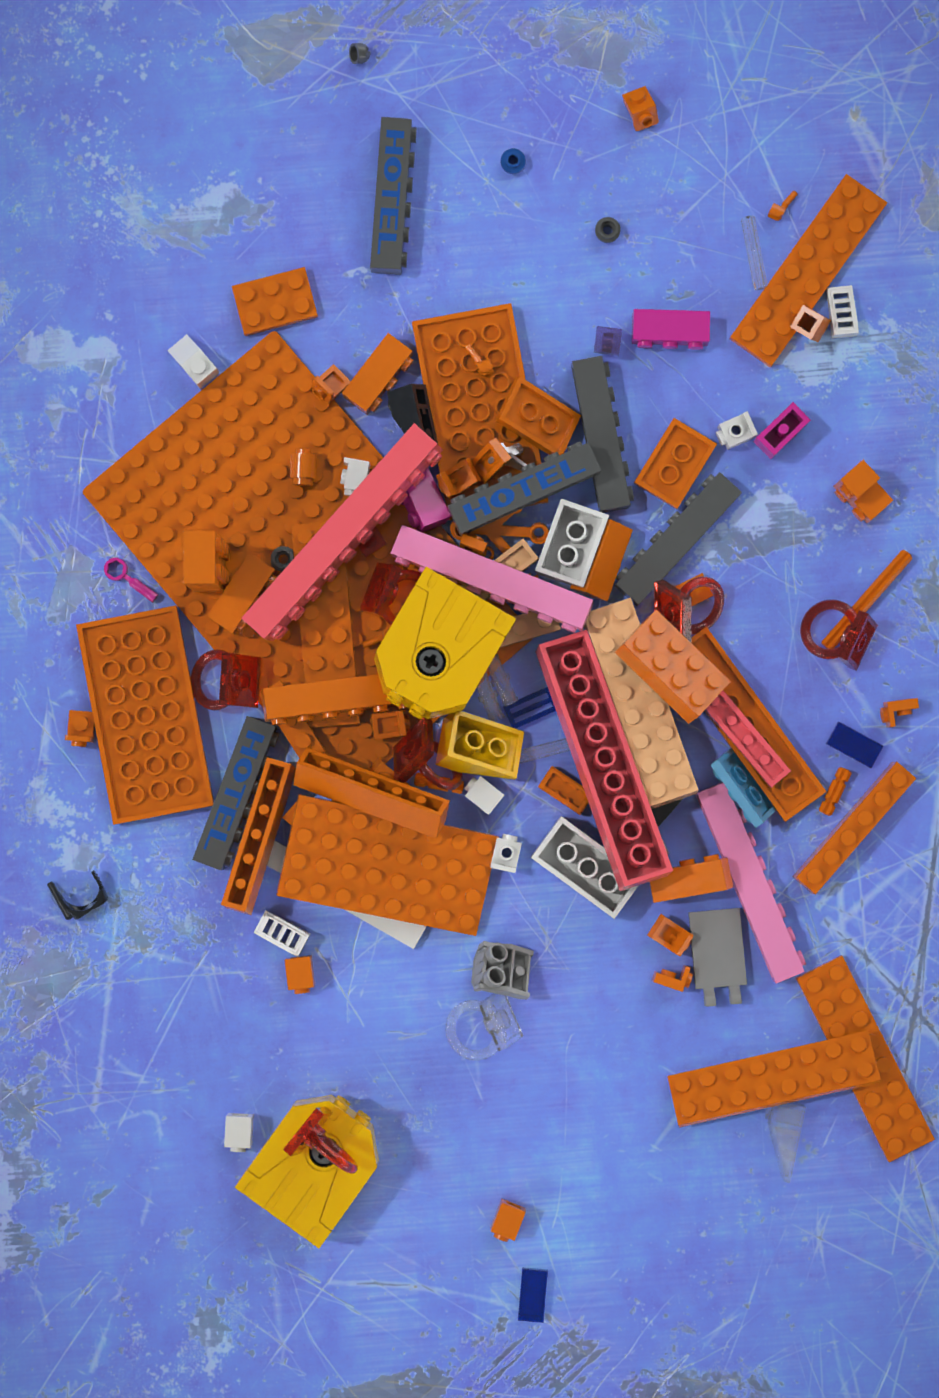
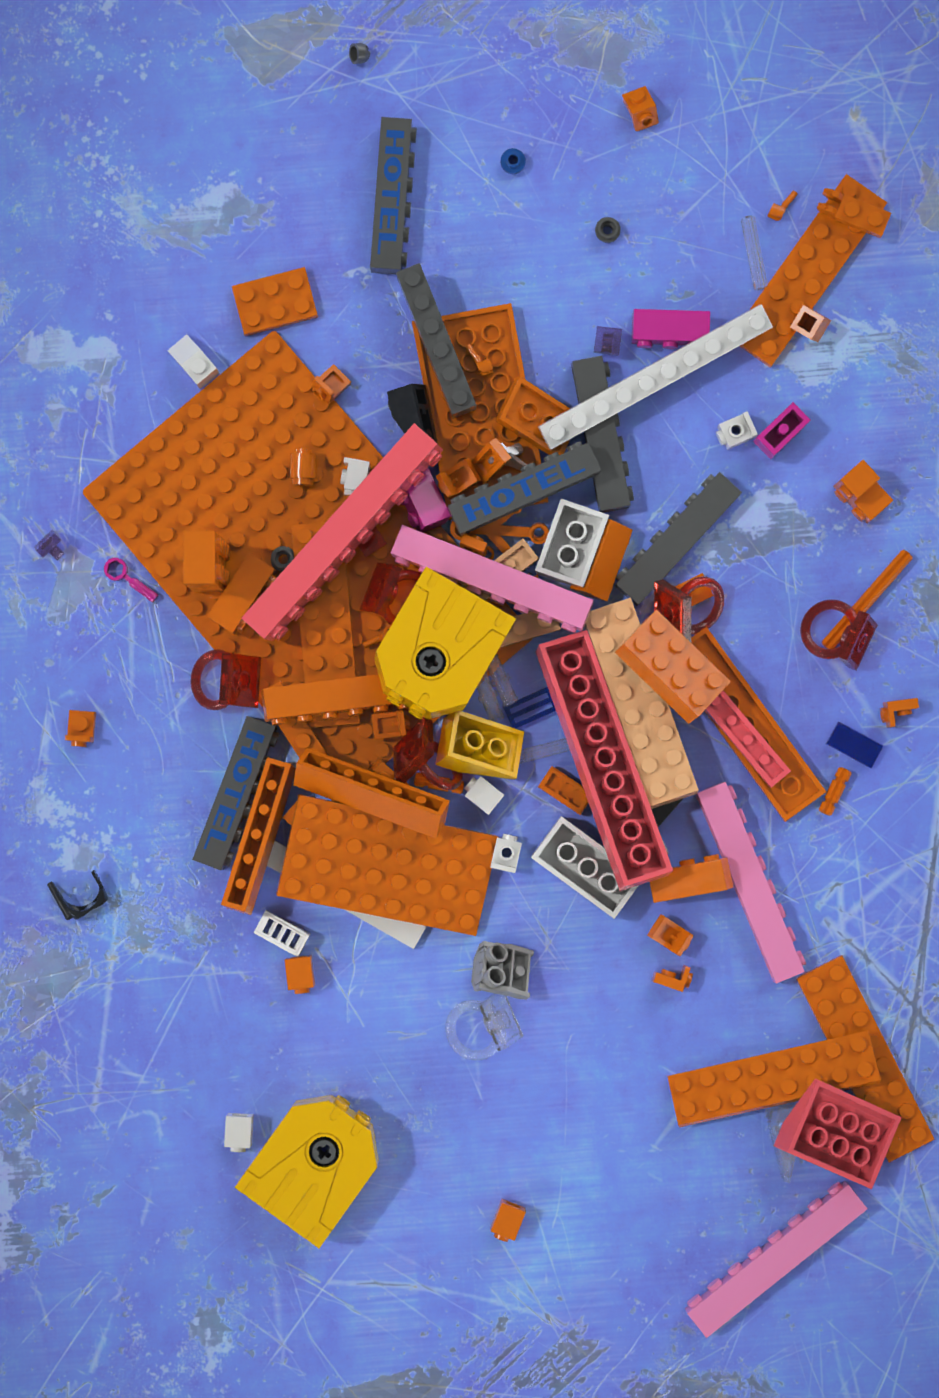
orange plate [76,605,214,825] -> none
clear red tile [283,1106,358,1174] -> none
orange brick [342,333,414,415] -> none
clear blue tile [518,1267,548,1323] -> none
orange plate [634,418,717,510] -> none
light grey tile [688,908,747,1007] -> none
dark azure plate [711,748,776,828] -> none
orange brick [792,761,916,894] -> none
white slope [826,285,859,339] -> none
none -> clear purple tile [34,529,64,560]
none -> dark grey brick [396,263,476,419]
none -> white plate [538,305,773,449]
none -> bright pink brick [685,1181,868,1338]
none -> coral slope [774,1079,901,1189]
none -> orange hinge [817,188,891,238]

